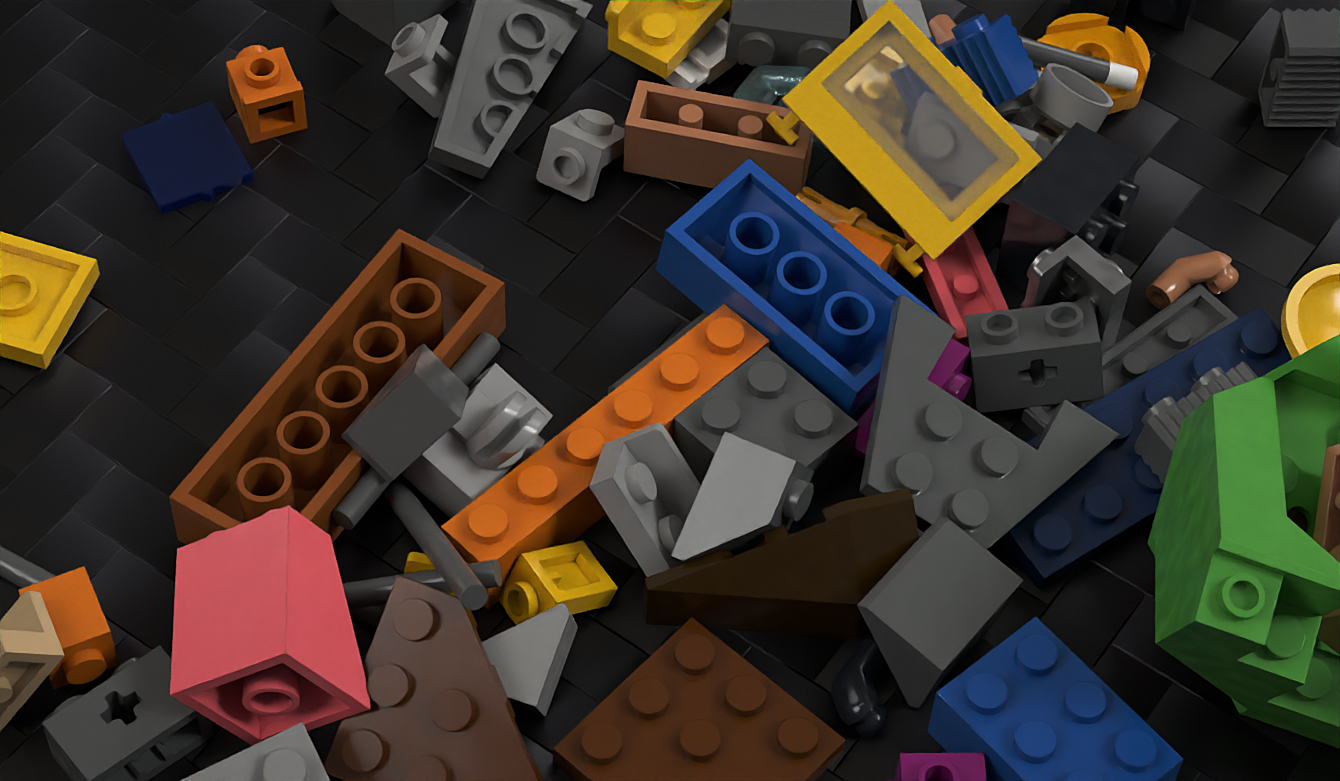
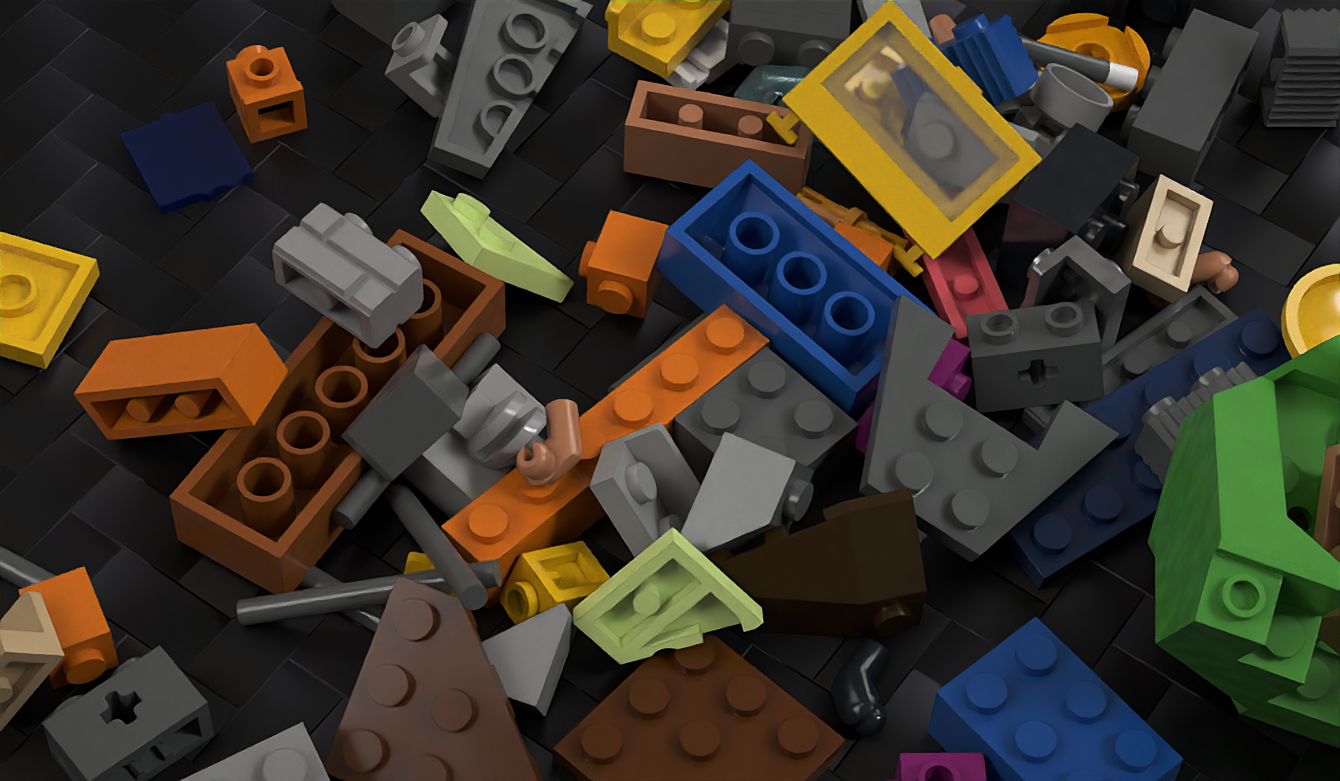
coral slope [170,505,370,746] -> none
light grey bracket [536,109,625,201] -> none
dark grey slope [857,517,1024,708] -> none
none -> orange brick [74,323,289,440]
none -> light grey brick [272,203,424,349]
none -> yellowish green wing [420,190,574,303]
none -> nougat arm [516,399,583,487]
none -> yellowish green wing [573,527,764,665]
none -> orange brick [579,210,669,319]
none -> tan panel [1112,174,1214,305]
none -> dark grey brick [1119,8,1260,188]

